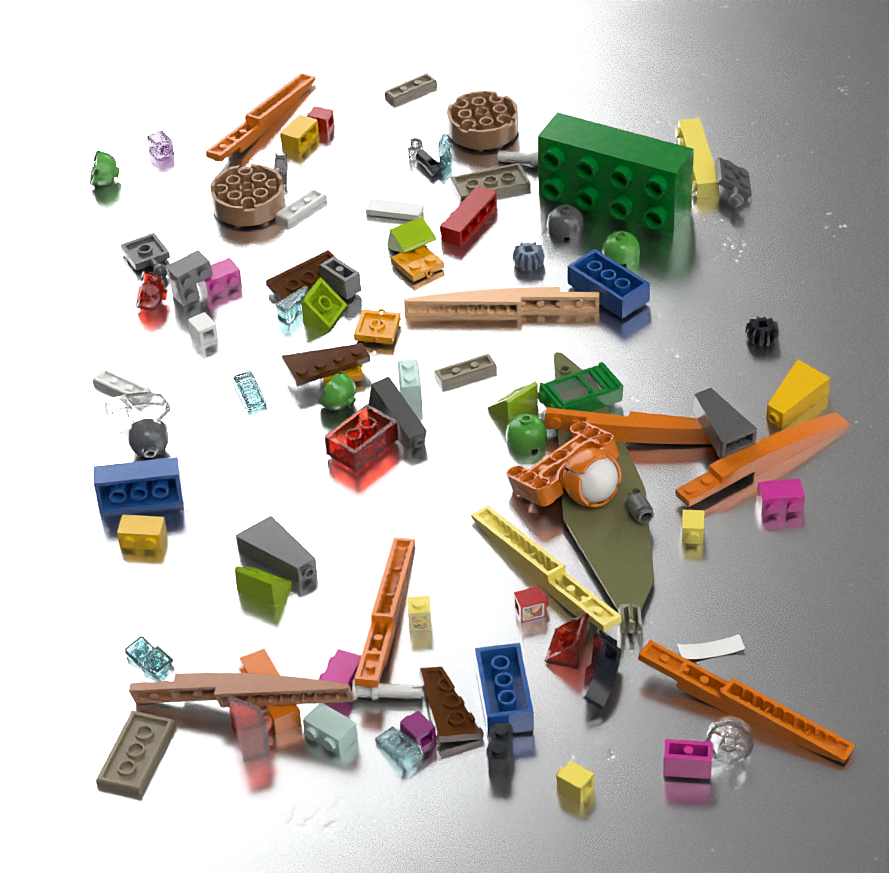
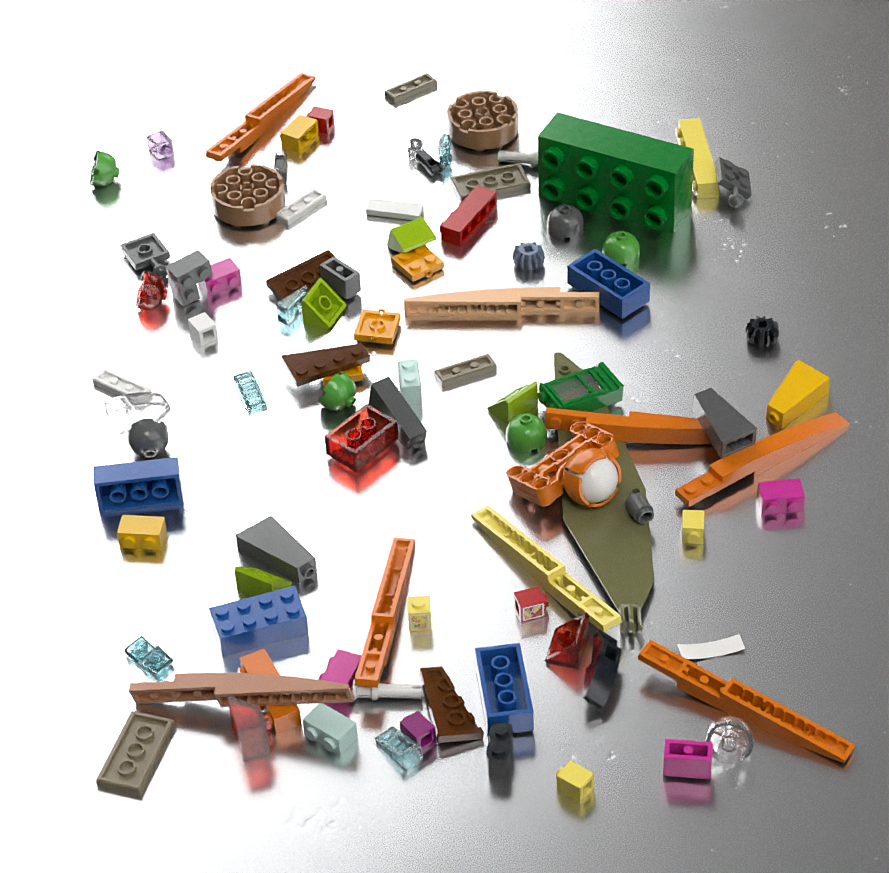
none -> brick [209,585,309,657]

